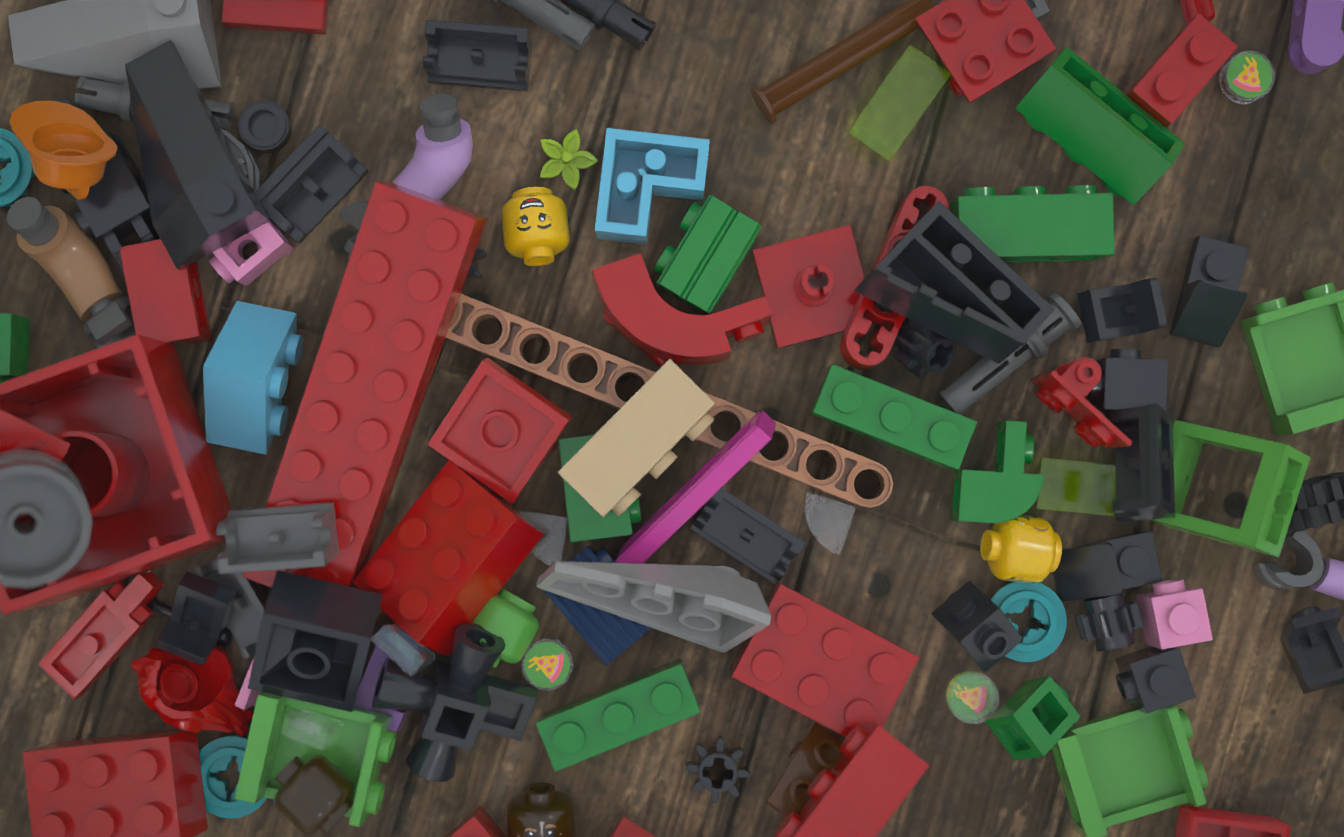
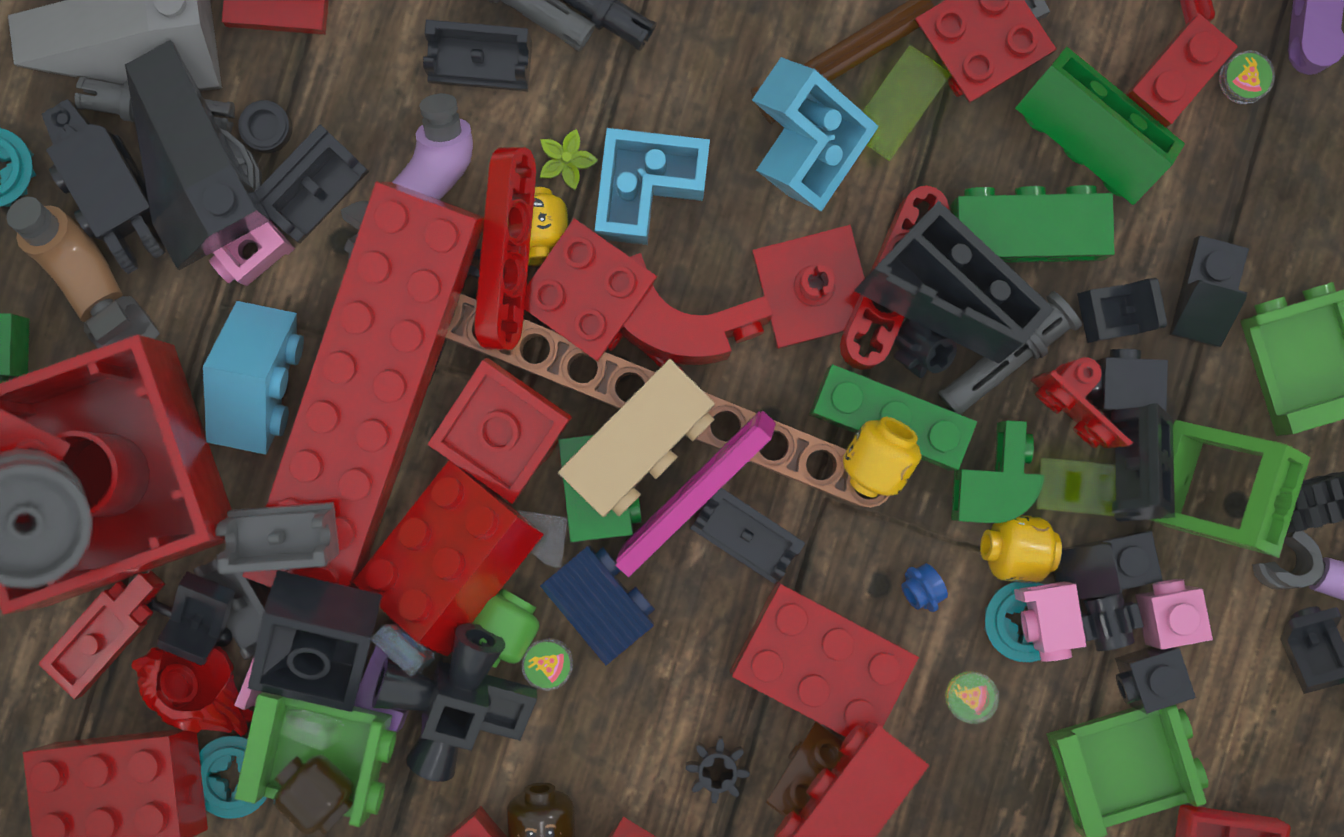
orange piece [9,101,117,200] -> none
red panel [120,239,212,344] -> none
light grey wedge [536,561,771,653] -> none
green brick [536,658,701,772] -> none
green brick [653,195,762,315] -> none
clear tile [804,491,856,555] -> none
black bracket [931,581,1022,671] -> none
green brick [984,676,1081,761] -> none
none -> red beam [475,147,536,350]
none -> red hinge [524,218,657,362]
none -> medium azure brick [752,57,879,211]
none -> yellow head [843,417,922,497]
none -> blue plate [901,563,948,612]
none -> bright pink brick [1014,581,1086,662]

